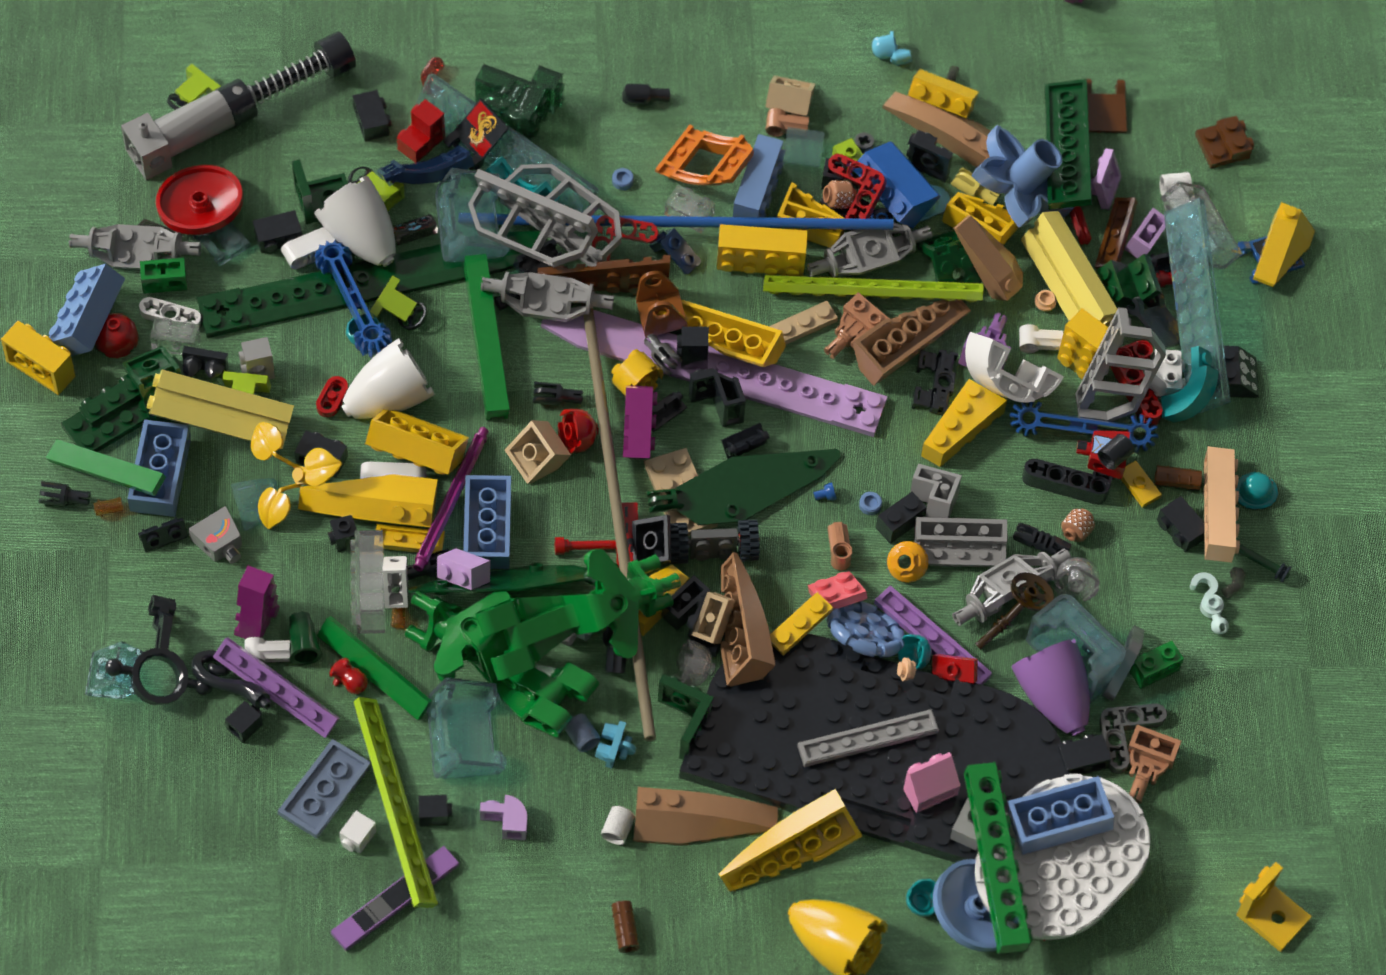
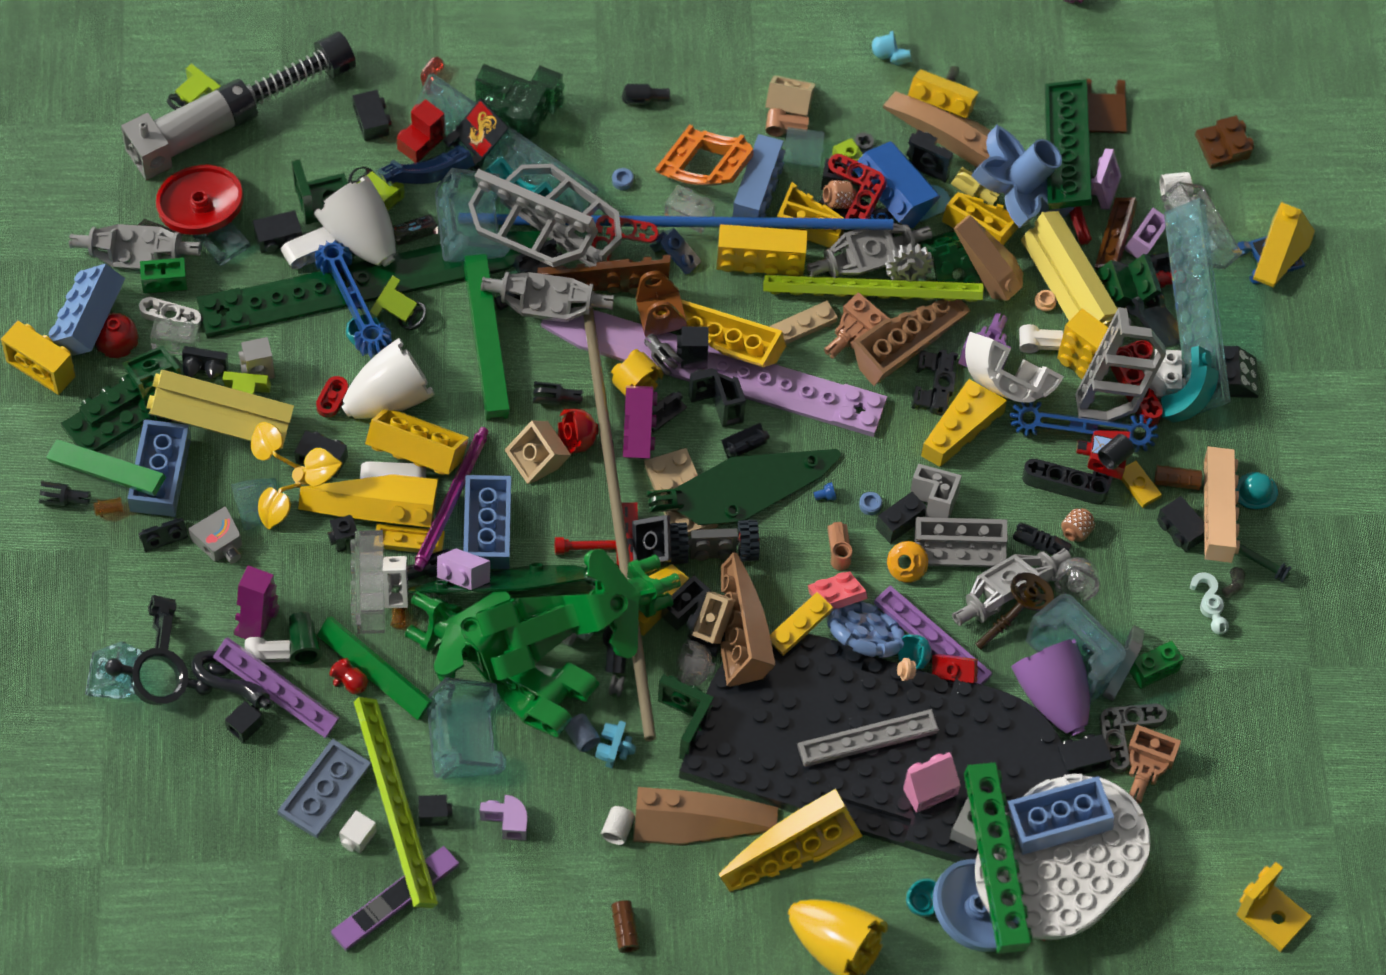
none -> dark grey bush [609,675,625,697]
none -> light grey gear [885,244,934,281]

